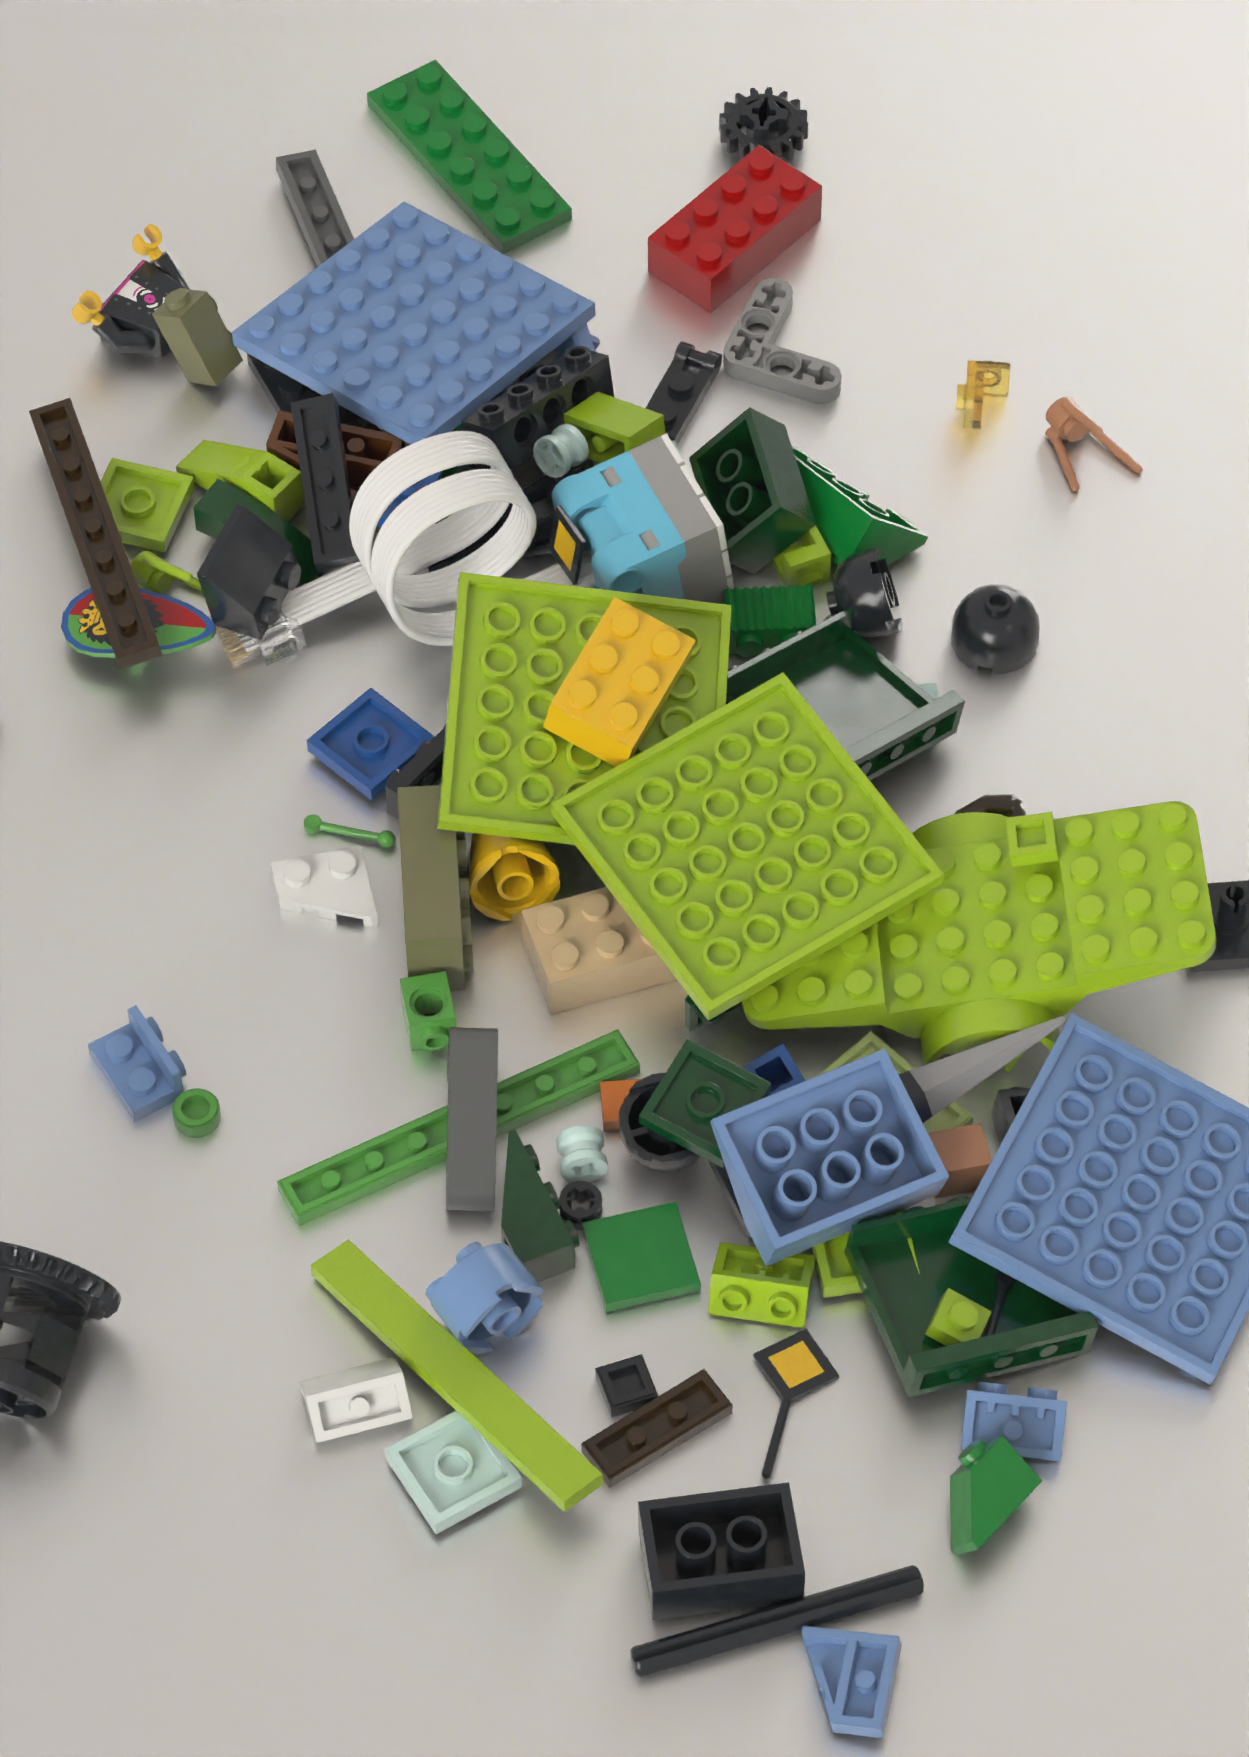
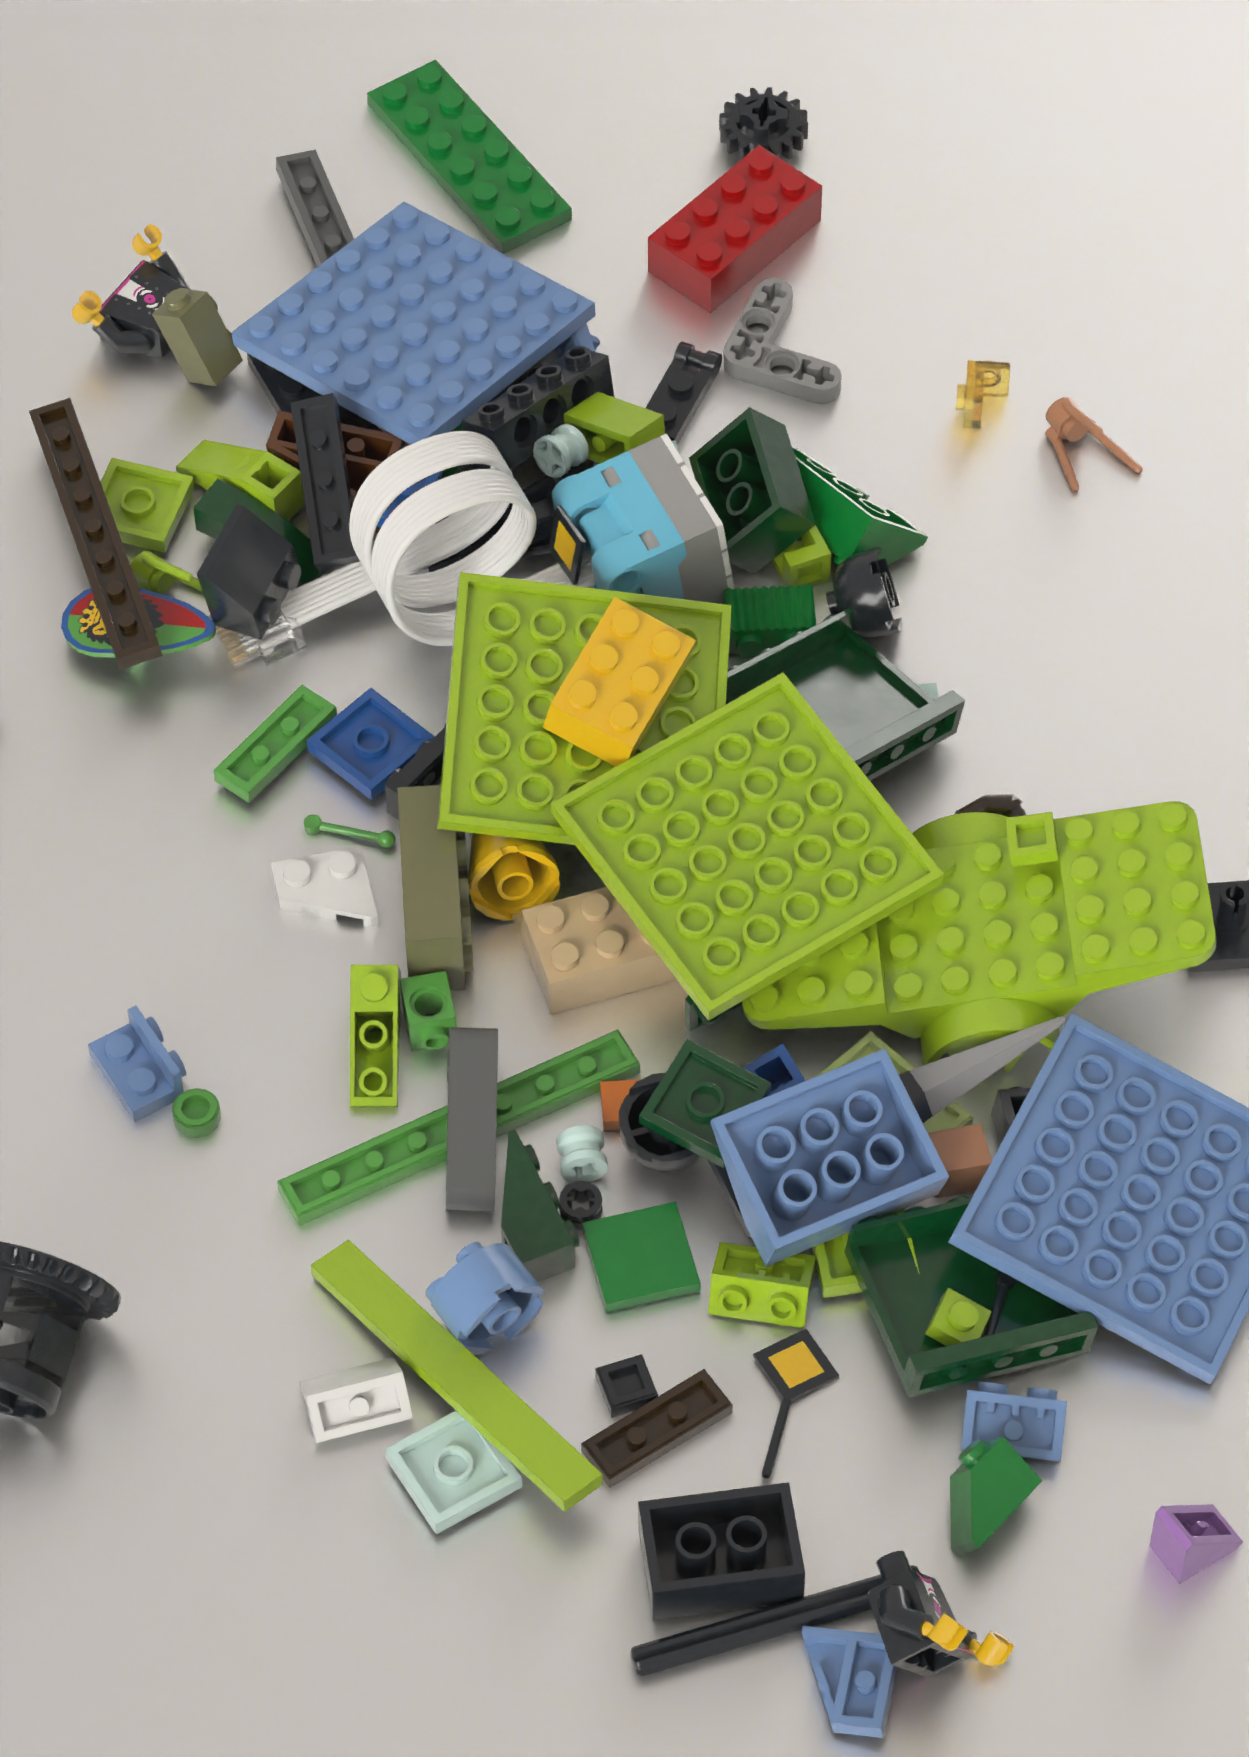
black cylinder [951,584,1040,674] -> none
none -> bright green plate [213,685,337,803]
none -> lime slope [350,965,401,1107]
none -> black torso [867,1551,1014,1678]
none -> medium lavender slope [1150,1504,1243,1584]

